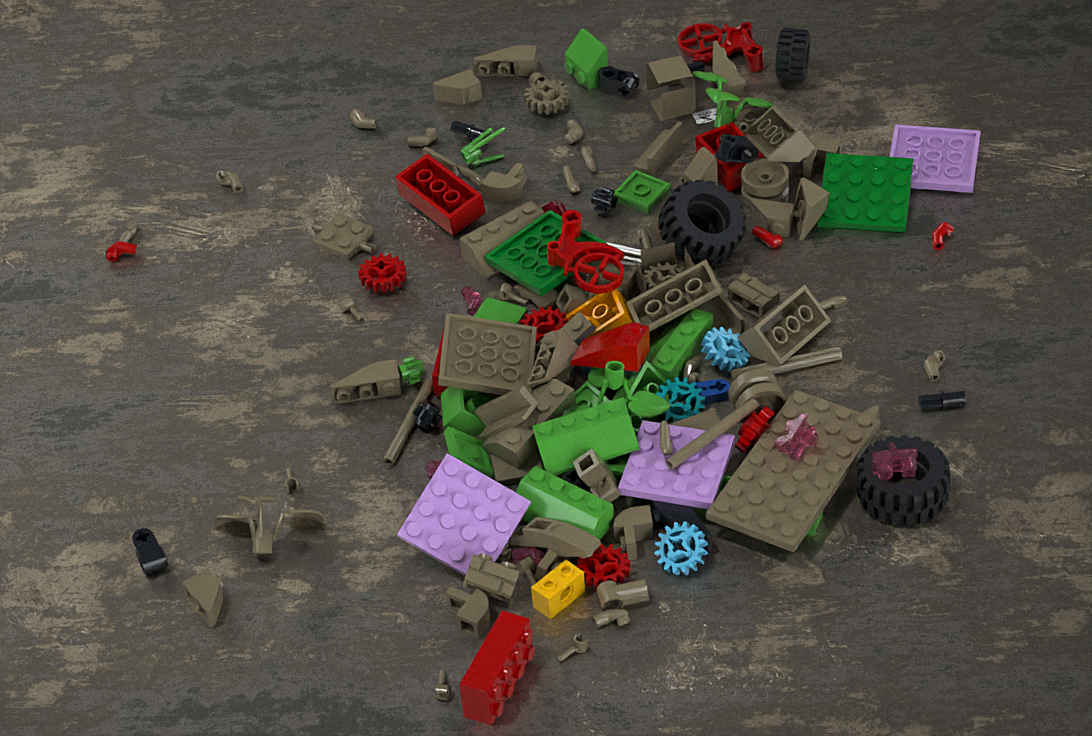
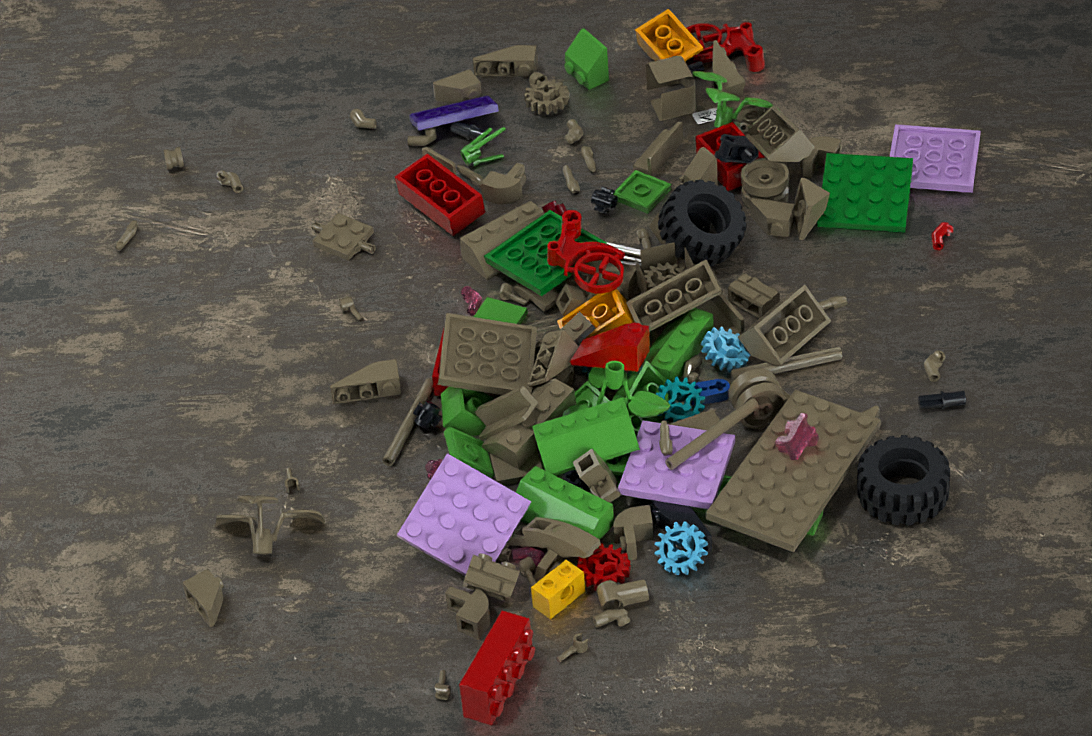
red arm [106,241,137,262] -> none
black piece [132,528,168,575] -> none
red gear [358,253,407,293] -> none
bright green gear [398,356,425,385] -> none
red gear [520,306,568,344] -> none
black piece [599,66,640,99] -> none
red gear [734,406,775,453] -> none
red arm [752,226,783,248] -> none
black tyre [775,28,810,82] -> none
clear pink hips [872,442,917,480] -> none
none -> dark tan wheel [163,146,184,170]
none -> dark purple tile [409,95,499,131]
none -> light orange slope [635,9,704,61]

